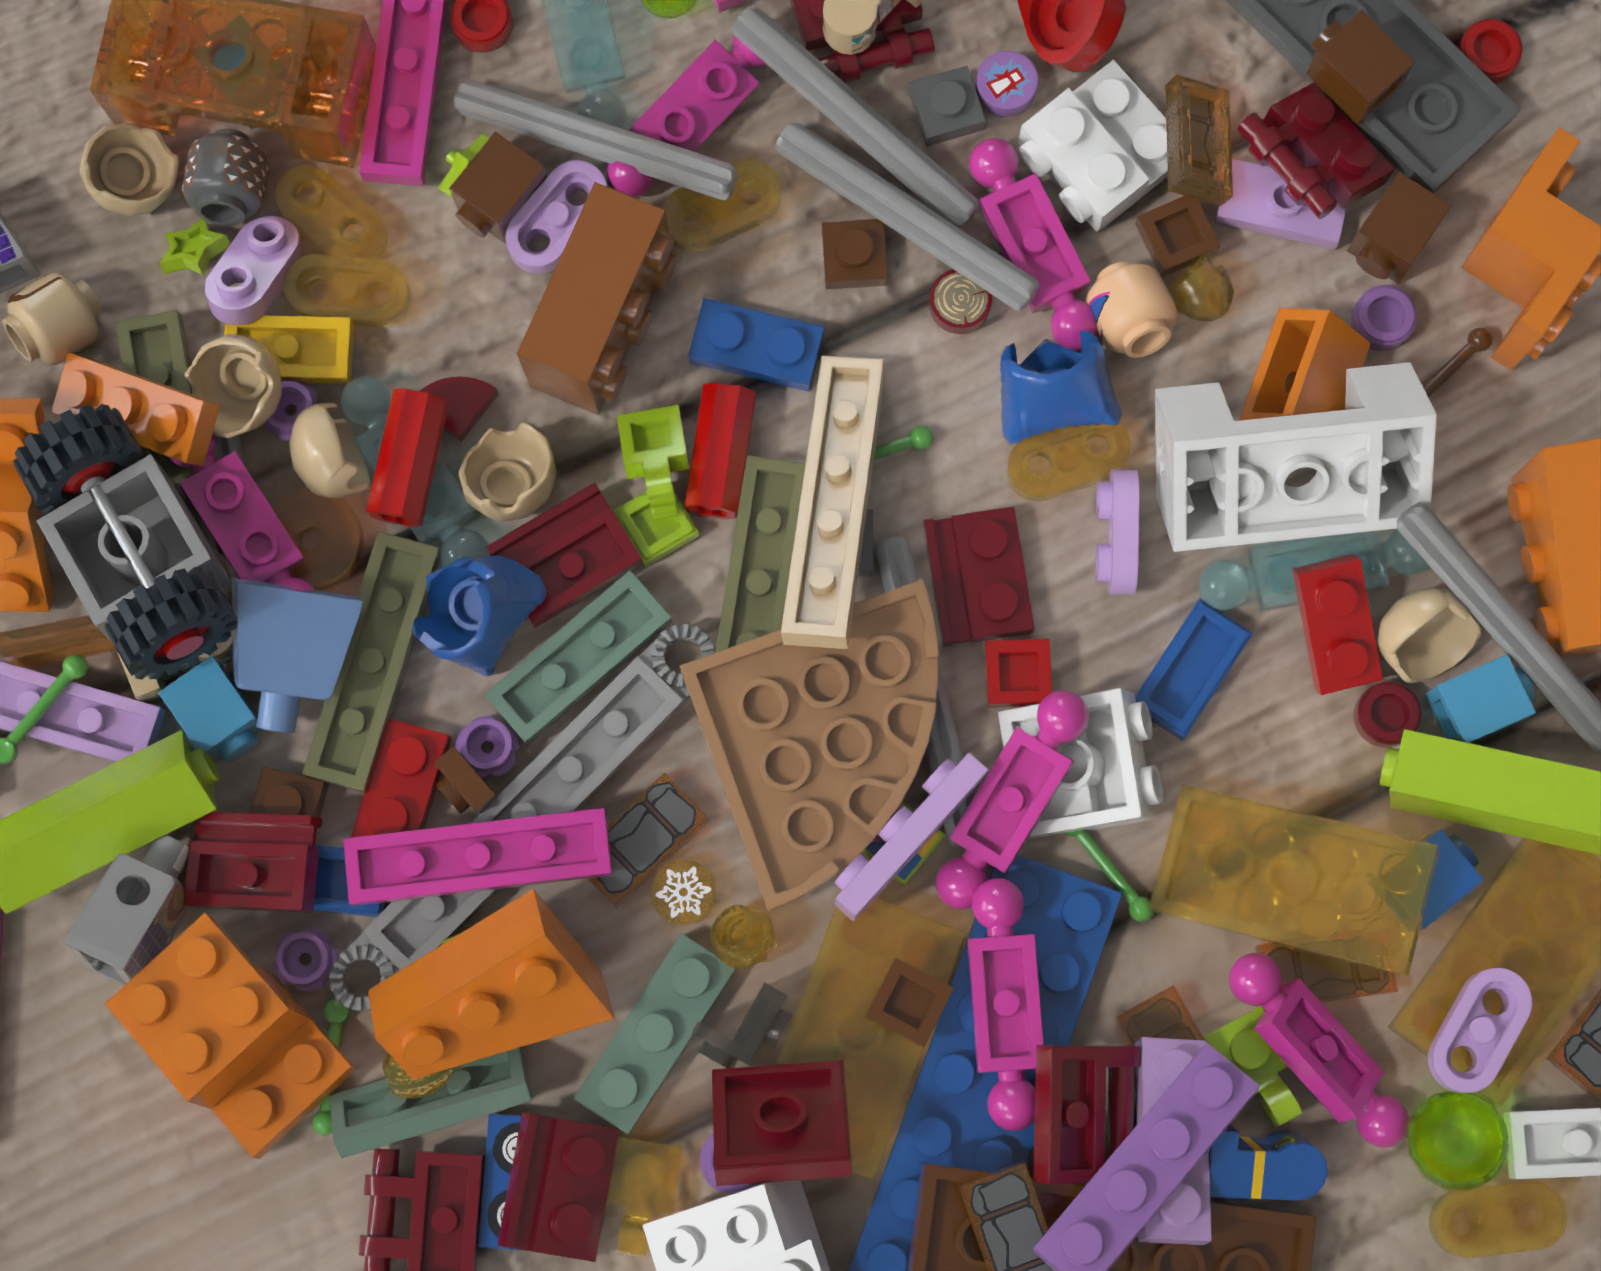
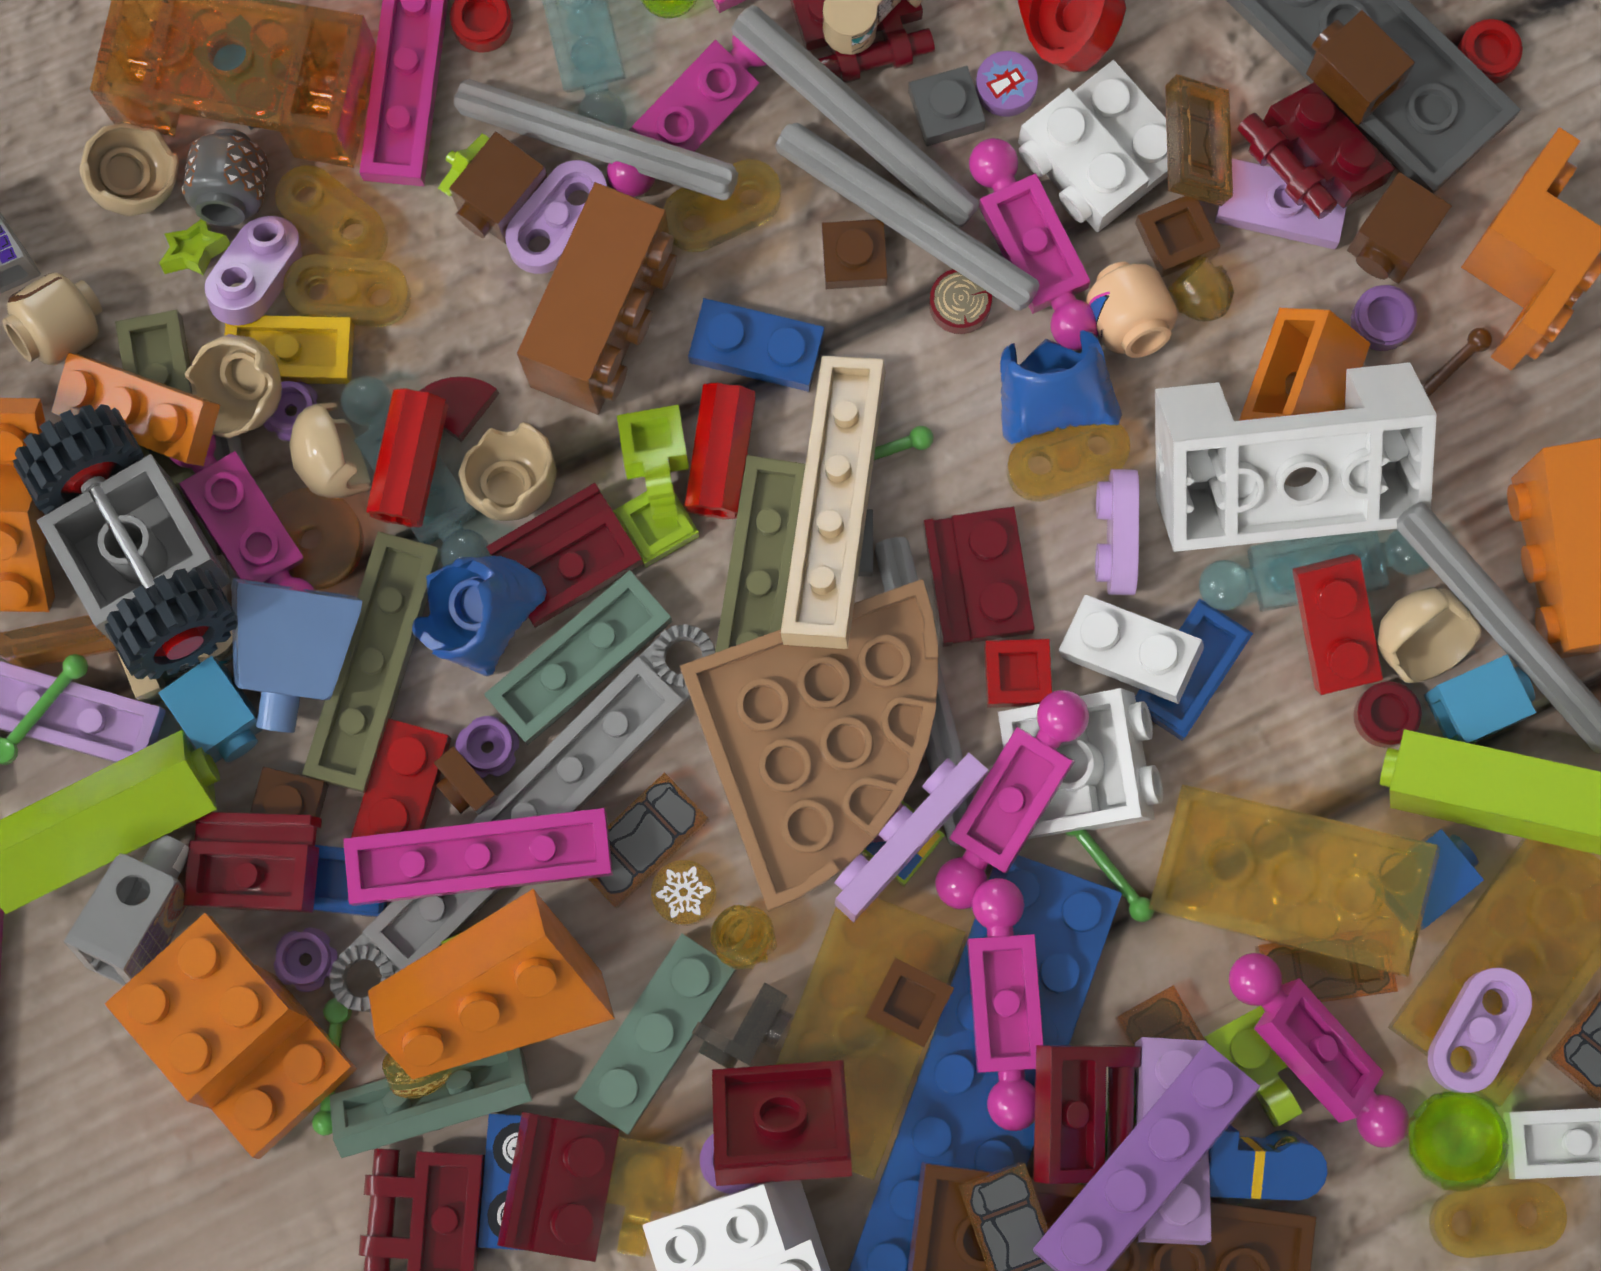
none -> white plate [1059,595,1204,704]

